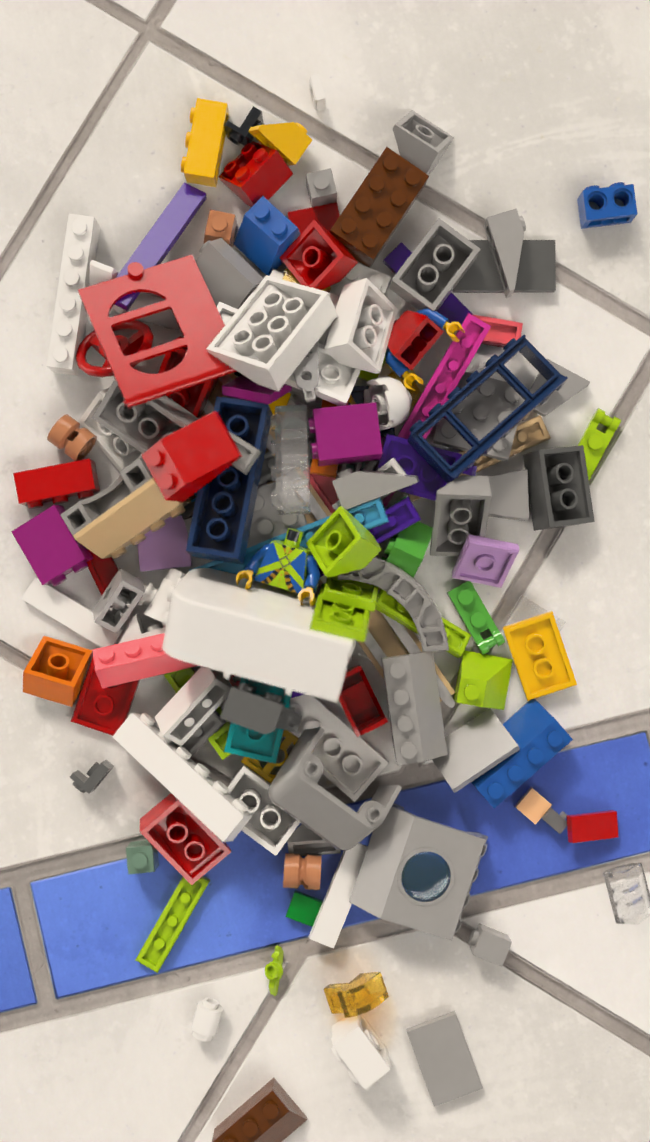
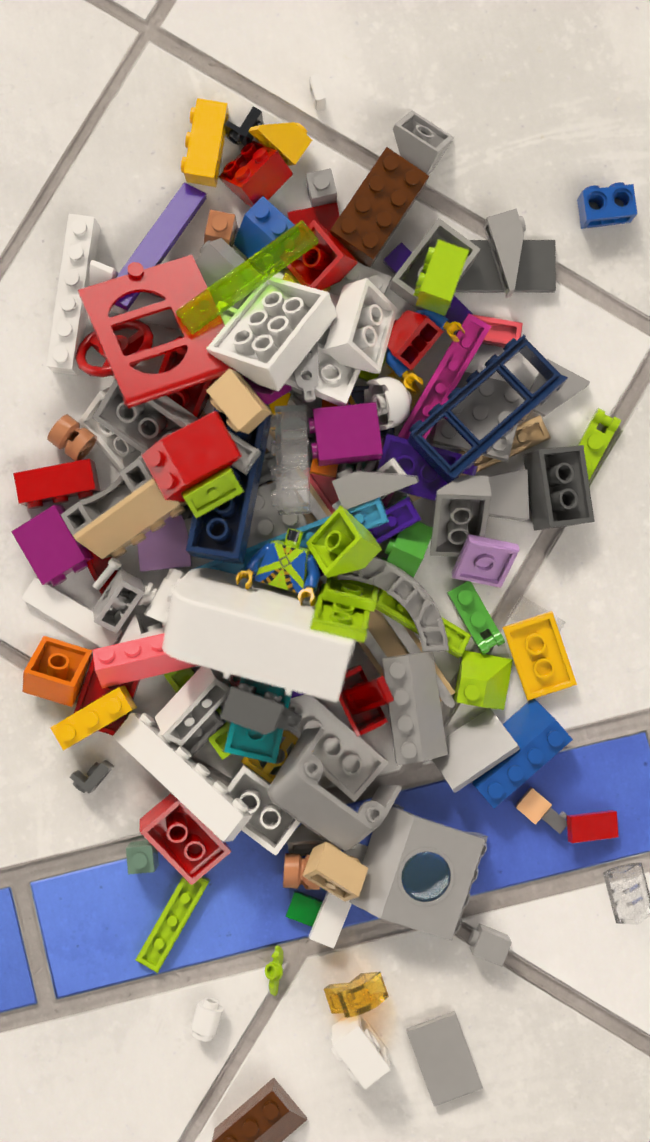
none -> yellow brick [50,685,137,750]
none -> white piece [93,558,122,590]
none -> clear neon green tile [175,220,318,335]
none -> lime plate [182,467,244,518]
none -> tan brick [206,368,272,434]
none -> tan brick [302,842,368,902]
none -> red tile [342,676,394,715]
none -> lime brick [413,239,469,316]

